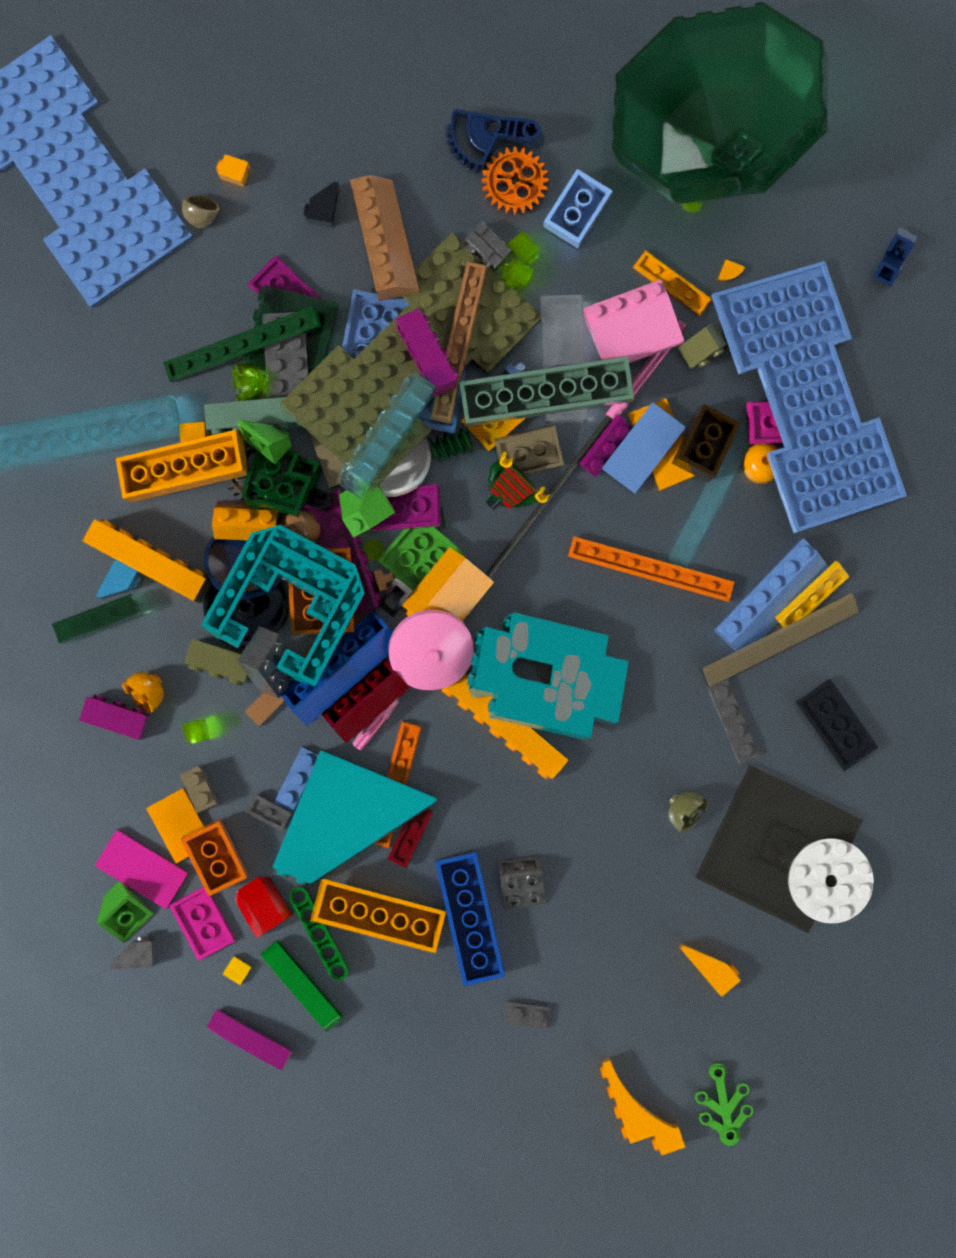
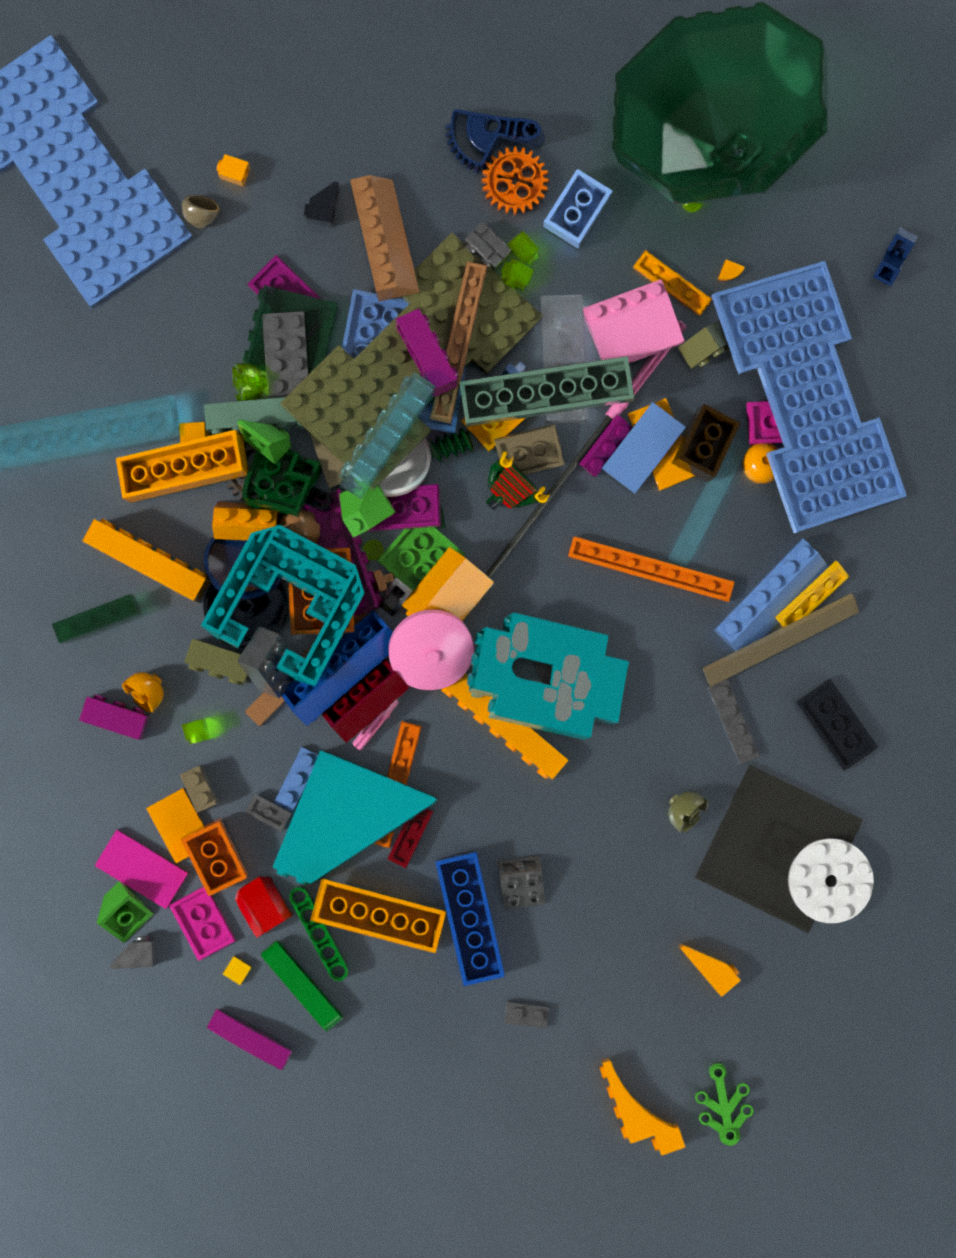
dark azure slope [96,559,141,599] -> none
dark green plate [164,306,321,382] -> none

